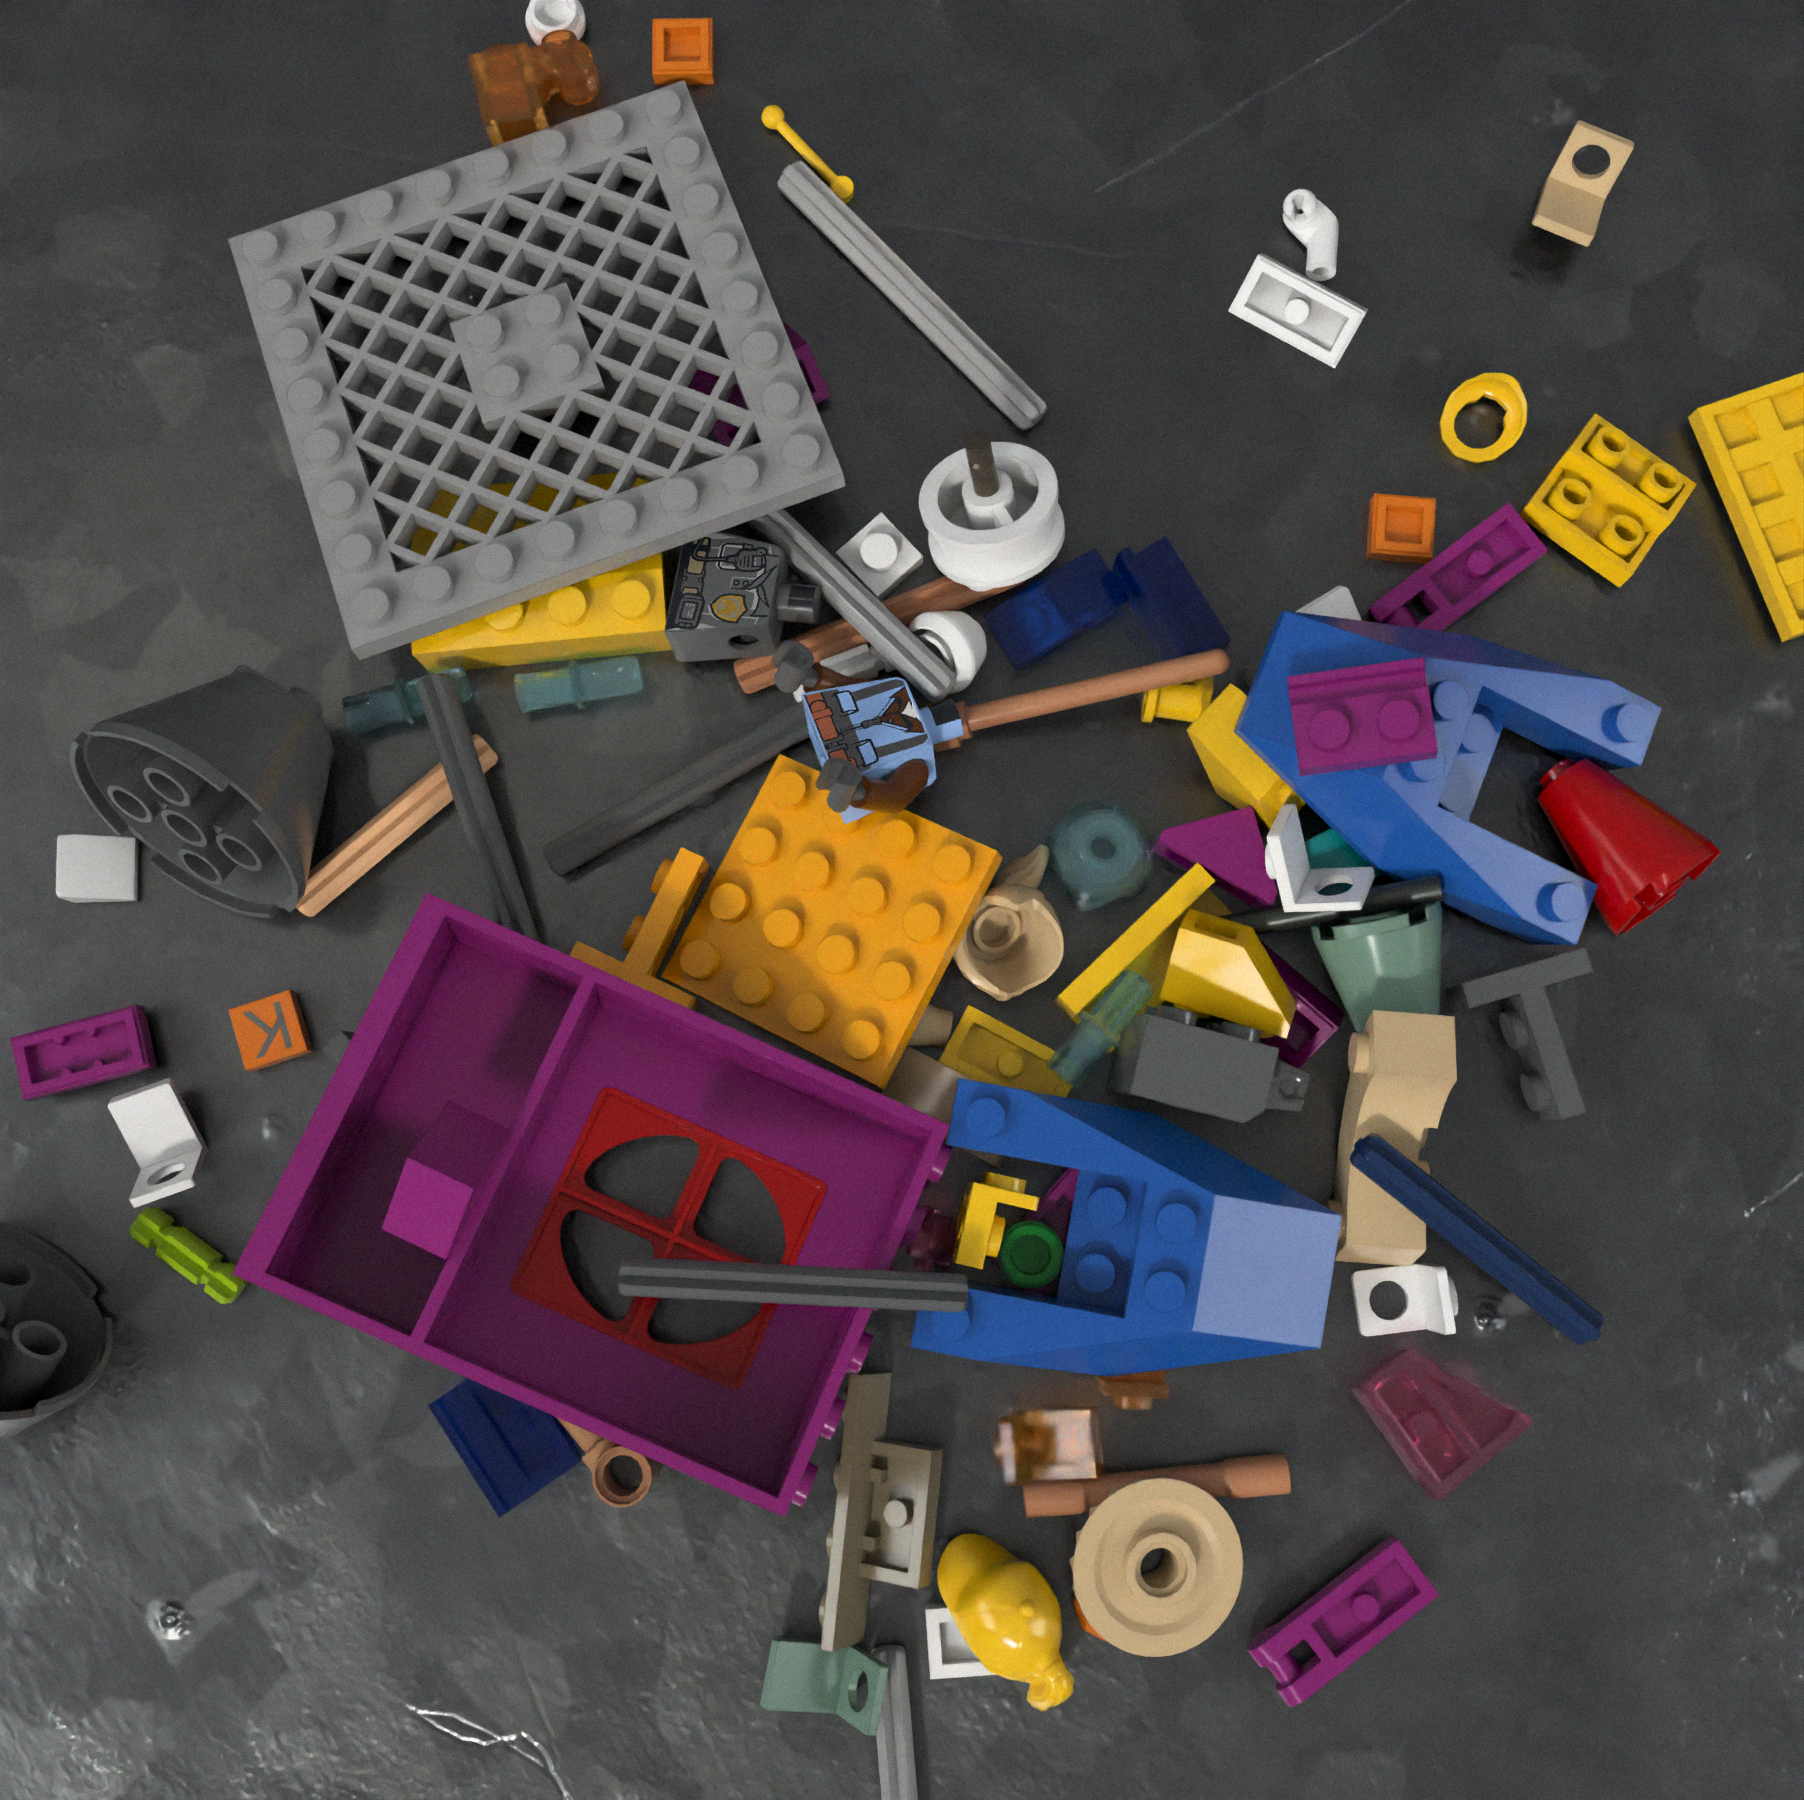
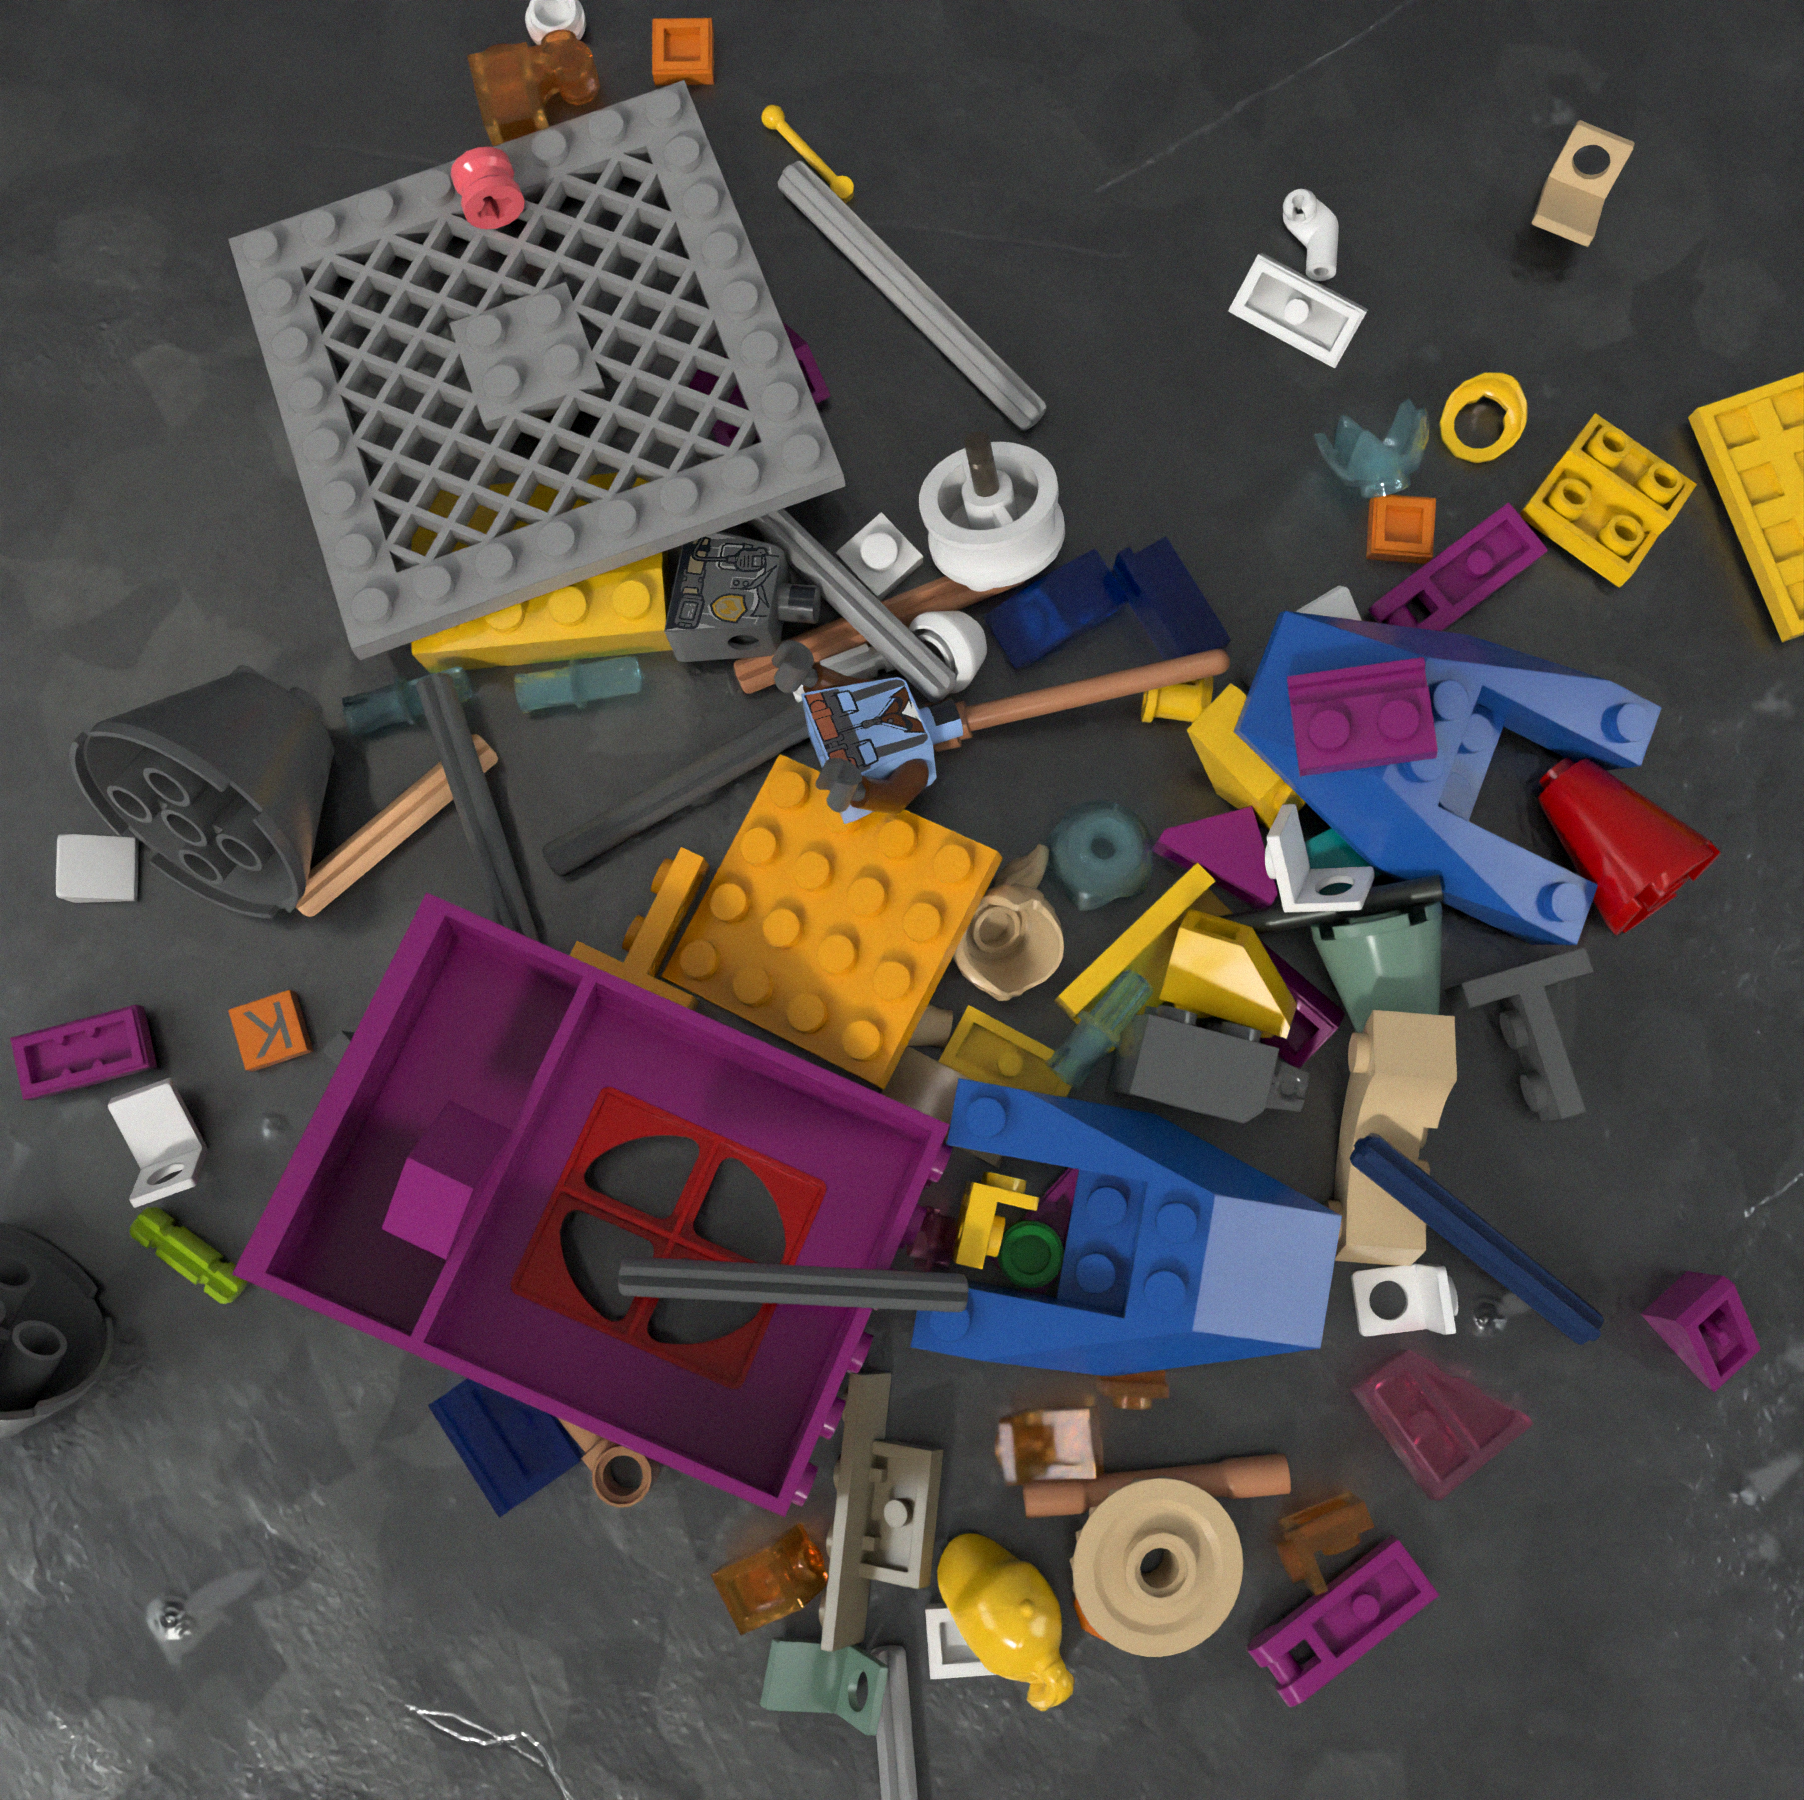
none -> coral wheel [451,147,525,229]
none -> clear orange bracket [710,1523,828,1635]
none -> clear orange bracket [1276,1491,1375,1596]
none -> clear light blue piece [1313,399,1429,498]
none -> magenta slope [1641,1271,1761,1393]

